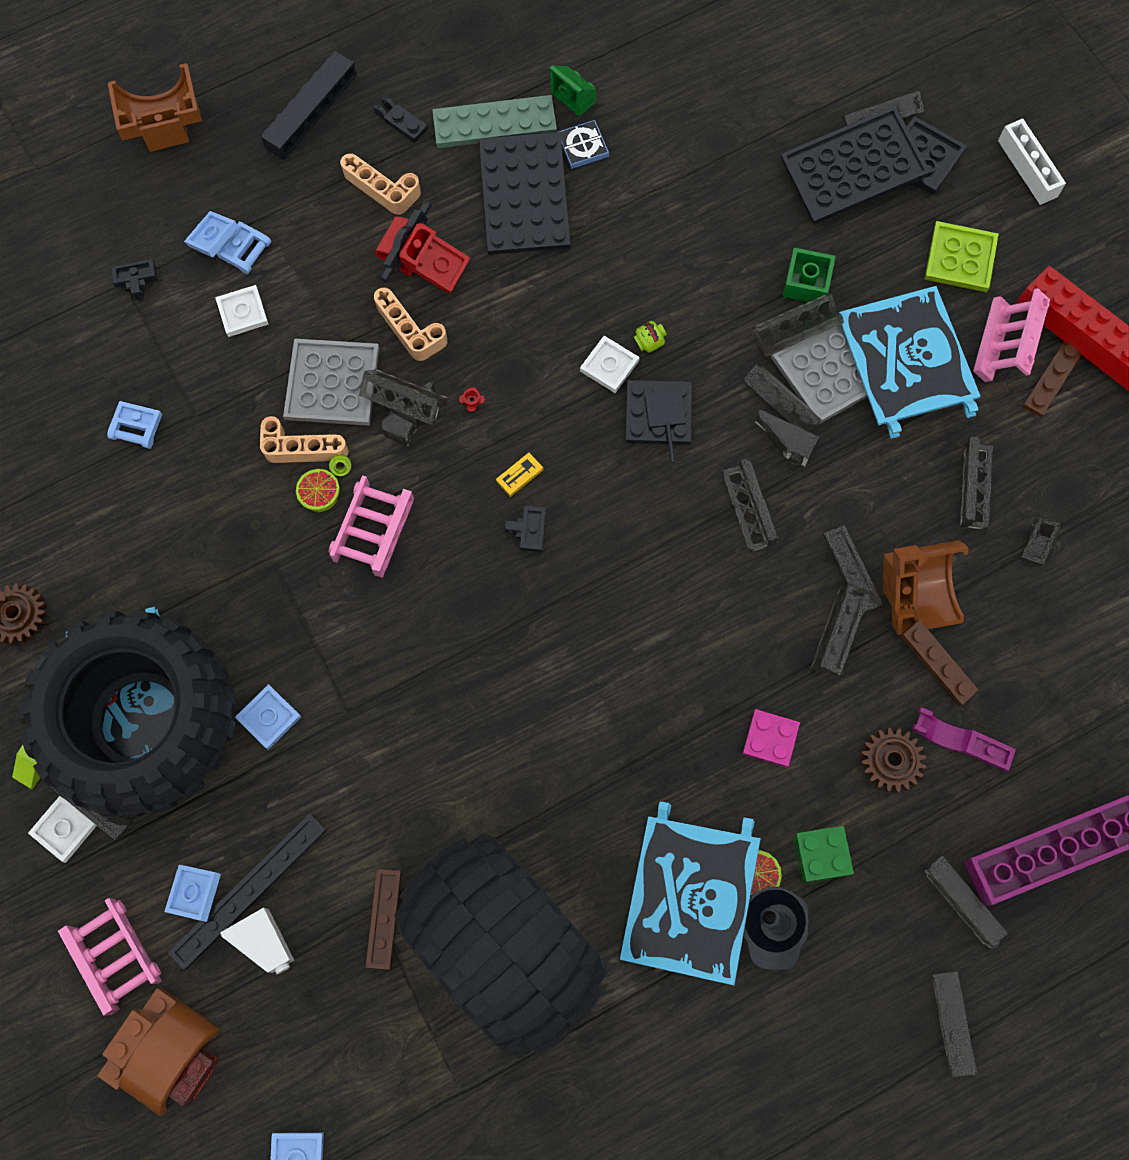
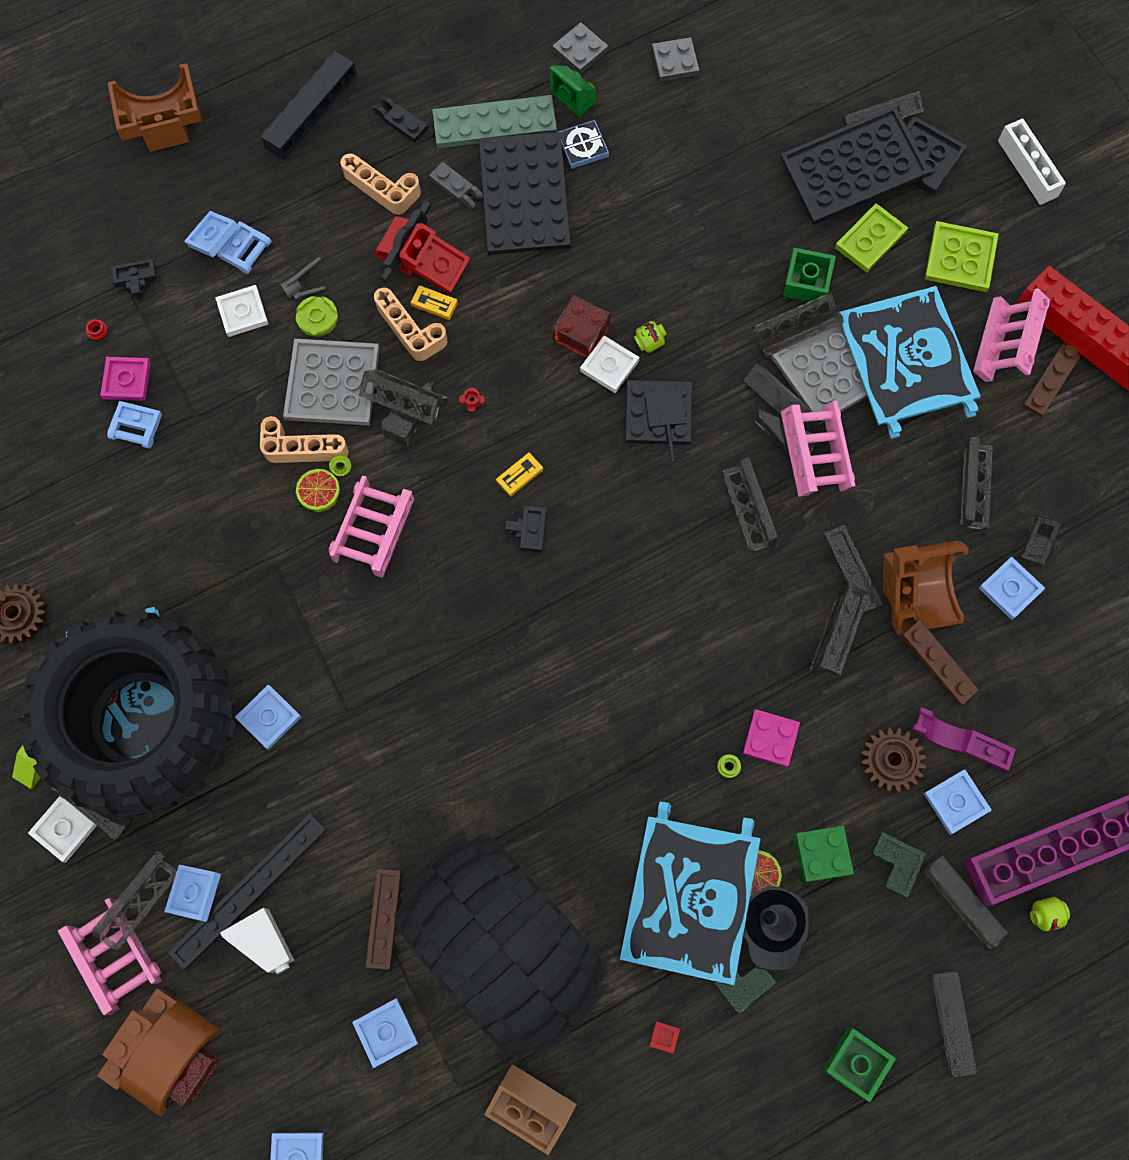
none -> red plate [86,319,108,340]
none -> clear smoke fence [92,851,177,952]
none -> dark pink plate [100,357,151,401]
none -> dark grey plant [280,257,326,300]
none -> lime tile [296,296,338,337]
none -> light blue plate [352,998,419,1068]
none -> yellow tile [411,285,458,320]
none -> dark grey hinge [429,162,484,209]
none -> medium nougat slope [484,1064,577,1155]
none -> flat silver plate [552,22,608,74]
none -> clear red brick [552,295,611,358]
none -> red plate [649,1021,680,1054]
none -> flat silver plate [652,37,699,82]
none -> clear green plate [711,965,776,1014]
none -> lime plate [717,754,741,778]
none -> bright pink fence [781,401,855,497]
none -> green brick [822,1027,896,1102]
none -> lime plate [835,203,908,273]
none -> clear green plate [871,832,926,898]
none -> light blue plate [924,770,991,835]
none -> light blue plate [979,557,1045,620]
none -> lime head [1030,897,1070,932]

